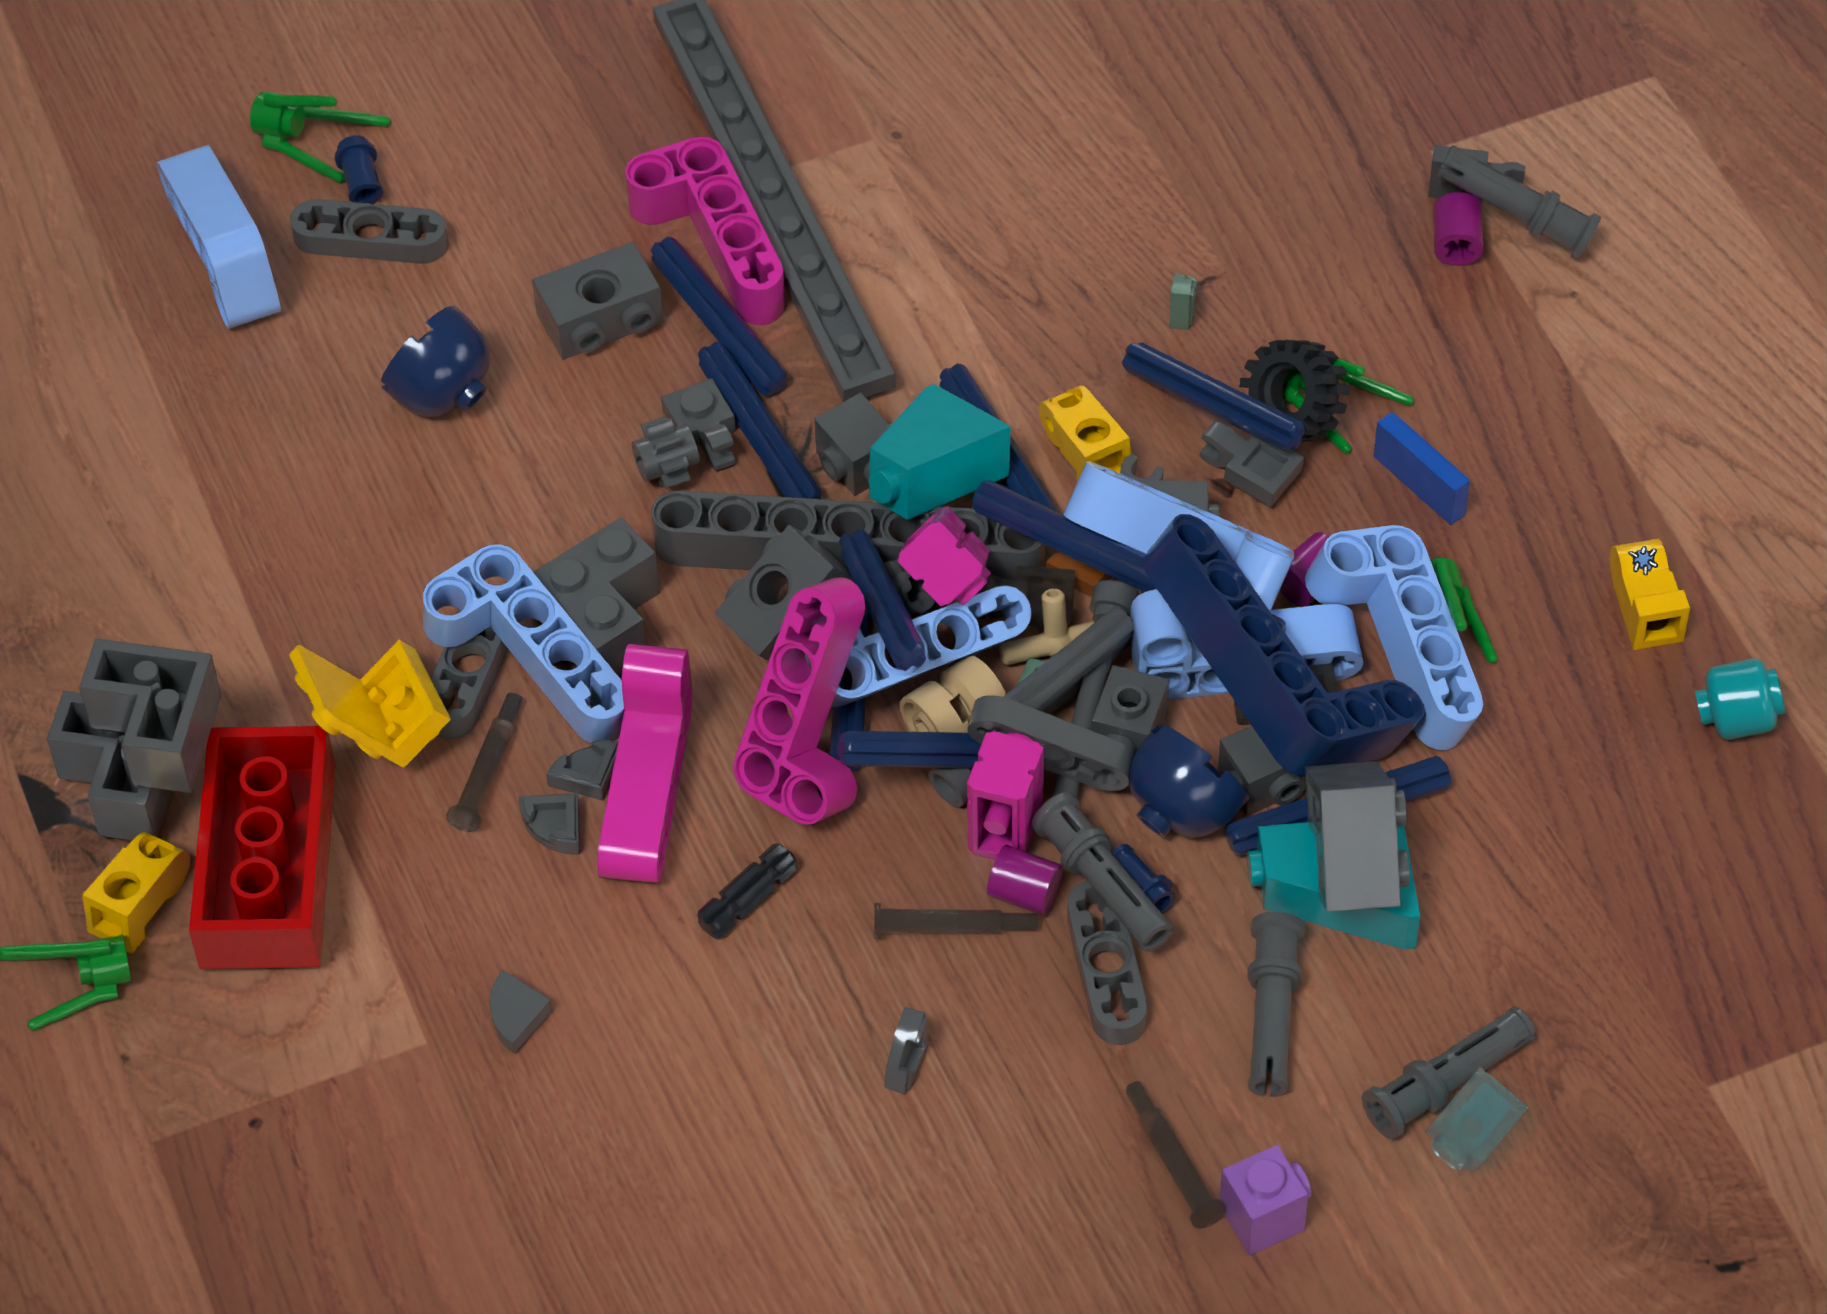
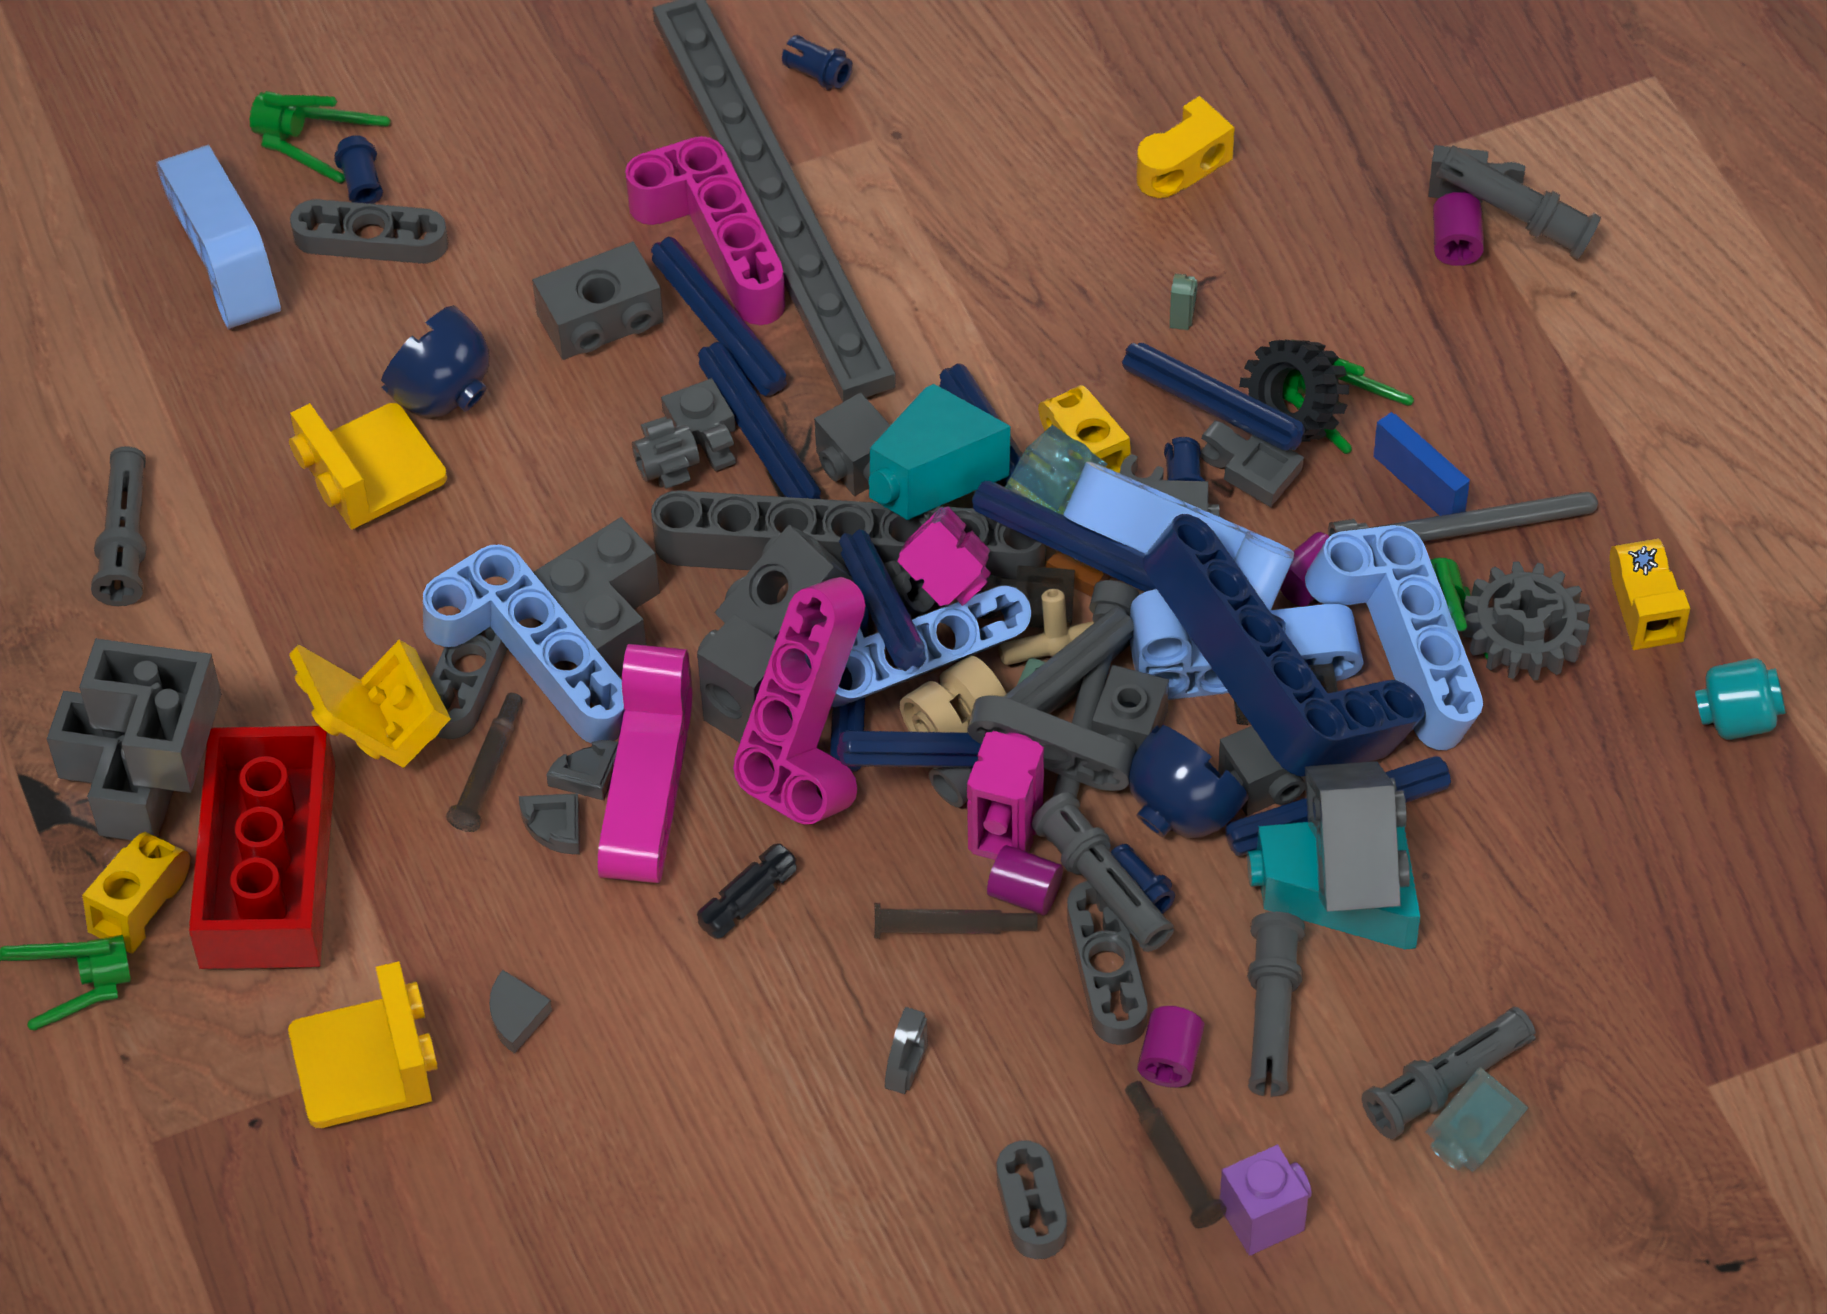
none -> dark grey pin [91,446,146,606]
none -> yellow bracket [288,961,438,1128]
none -> yellow bracket [289,403,447,530]
none -> dark grey brick [697,614,793,743]
none -> dark blue pin [782,35,852,89]
none -> dark grey beam [997,1141,1067,1259]
none -> clear light blue brick [1005,425,1107,515]
none -> yellow leg [1136,96,1234,198]
none -> magenta piece [1137,1006,1204,1088]
none -> dark blue pin [1164,437,1205,481]
none -> dark grey piece [1328,492,1598,542]
none -> dark grey gear [1462,561,1590,680]

